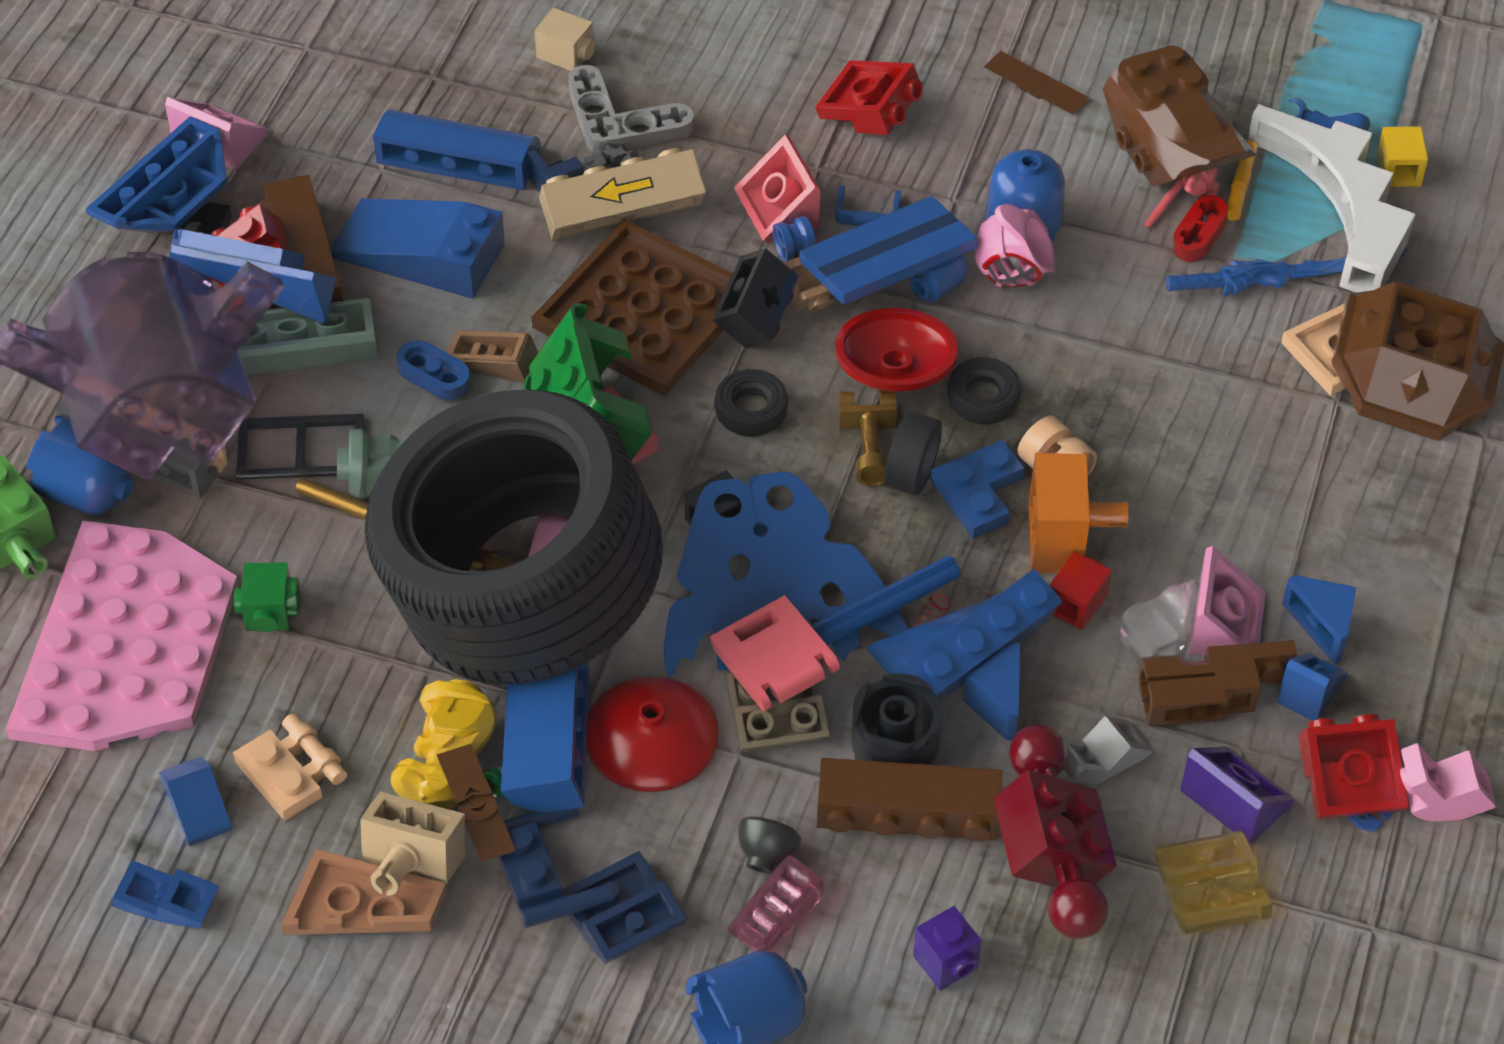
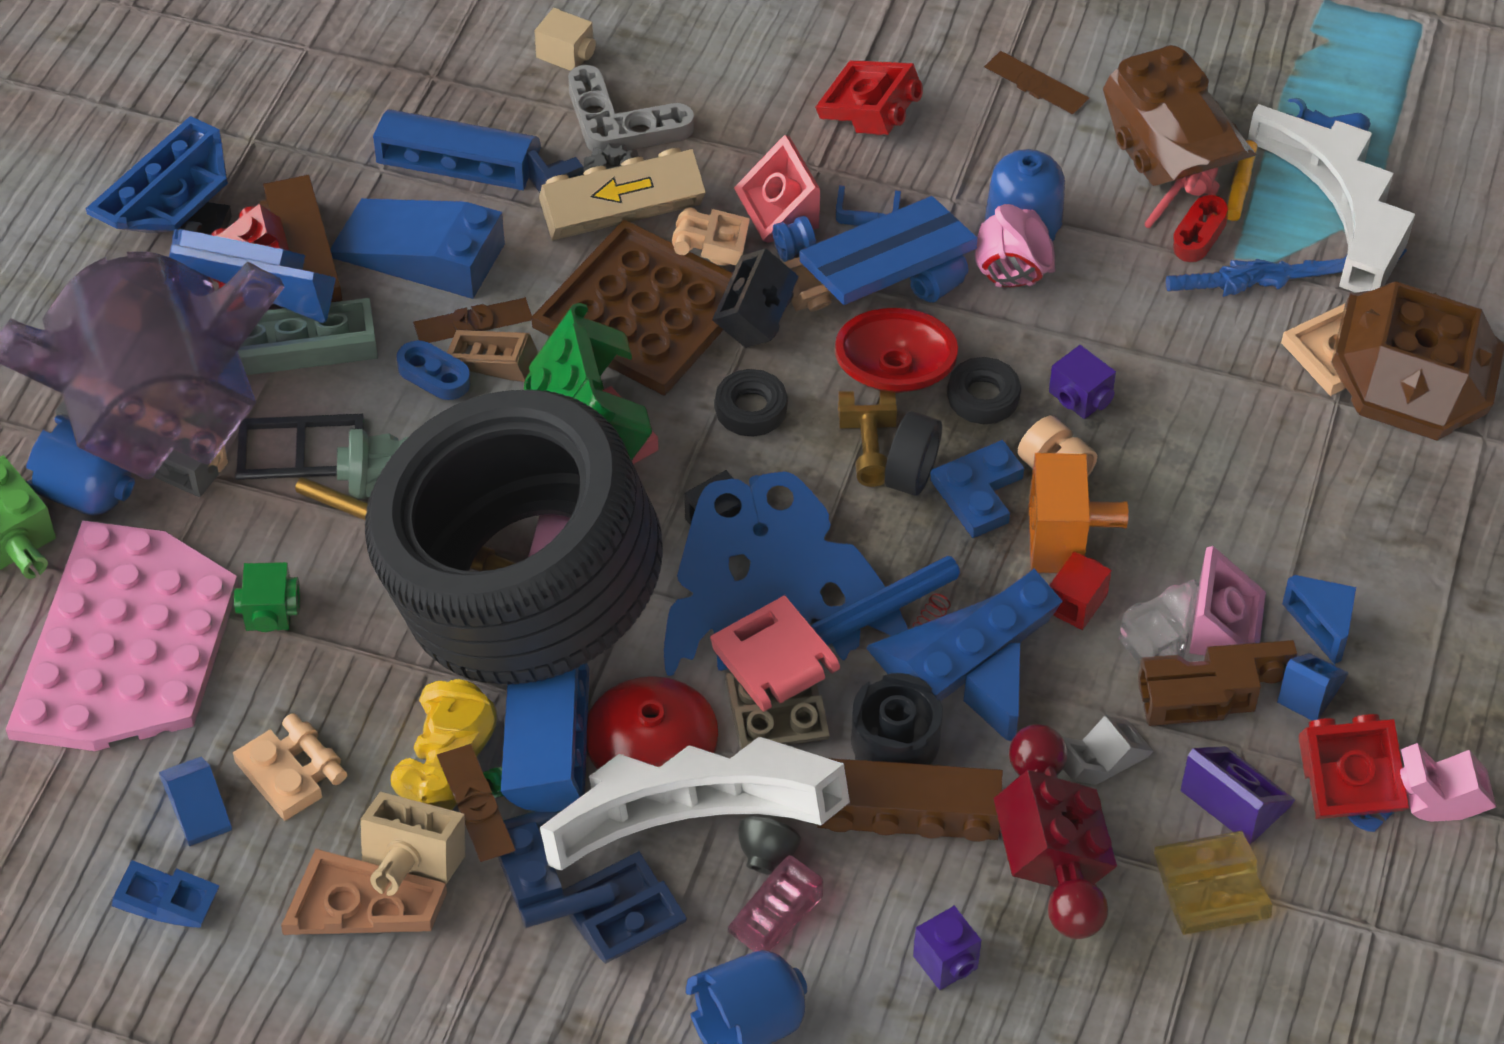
bright pink slope [165,97,269,170] -> none
yellow brick [1377,127,1428,187] -> none
none -> reddish brown piece [413,297,532,343]
none -> white arch [540,737,850,871]
none -> light nougat plate [672,207,750,266]
none -> dark purple brick [1049,345,1116,419]

